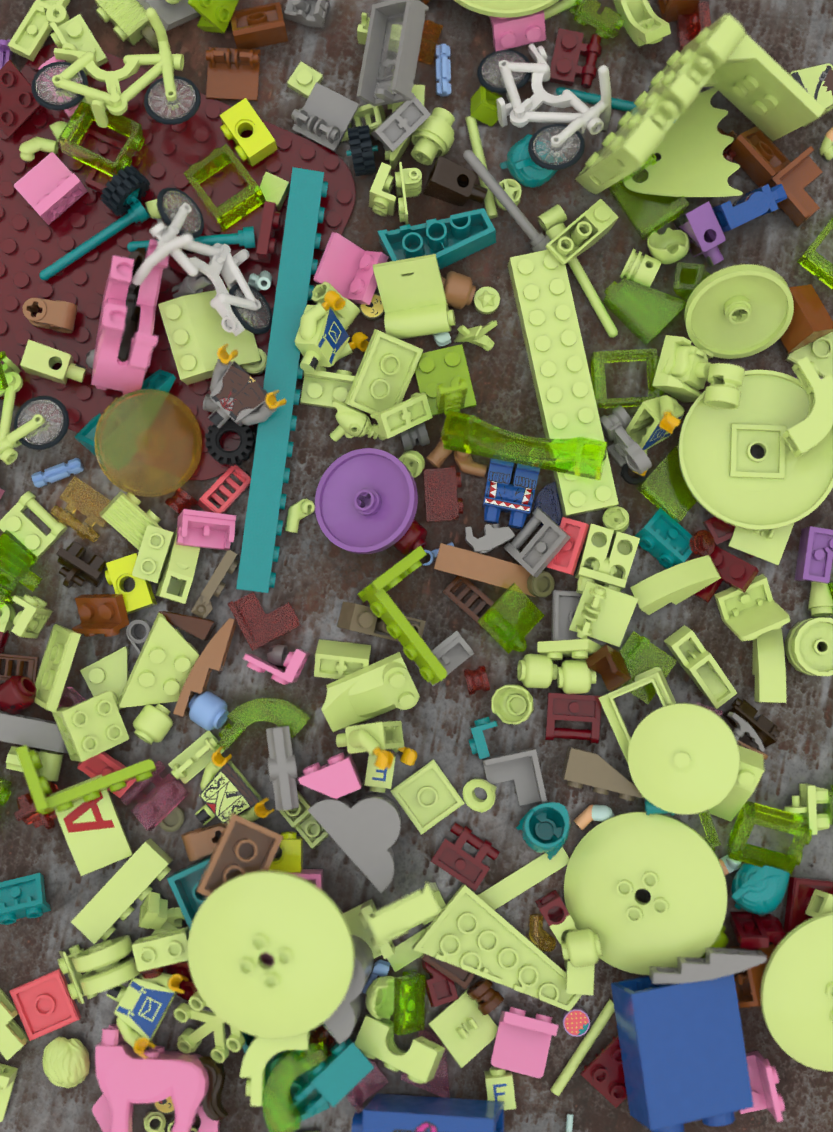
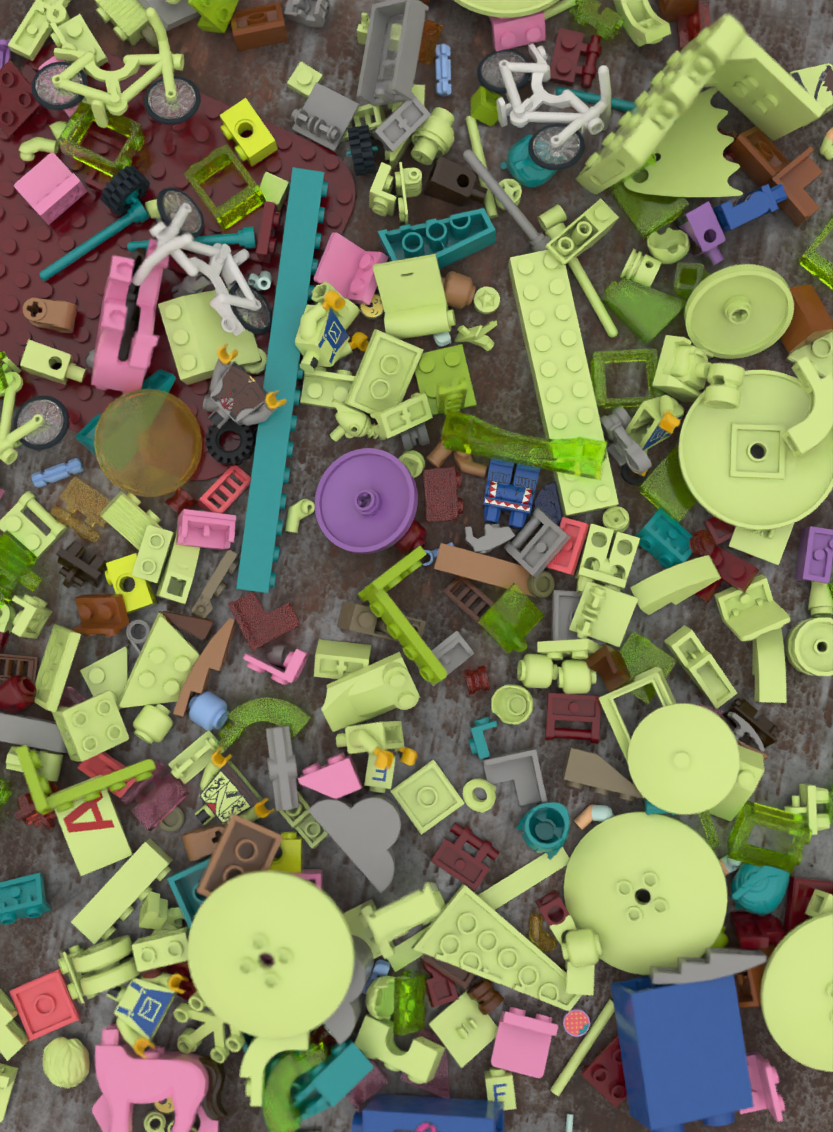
dark orange hinge [206,47,261,101] -> none

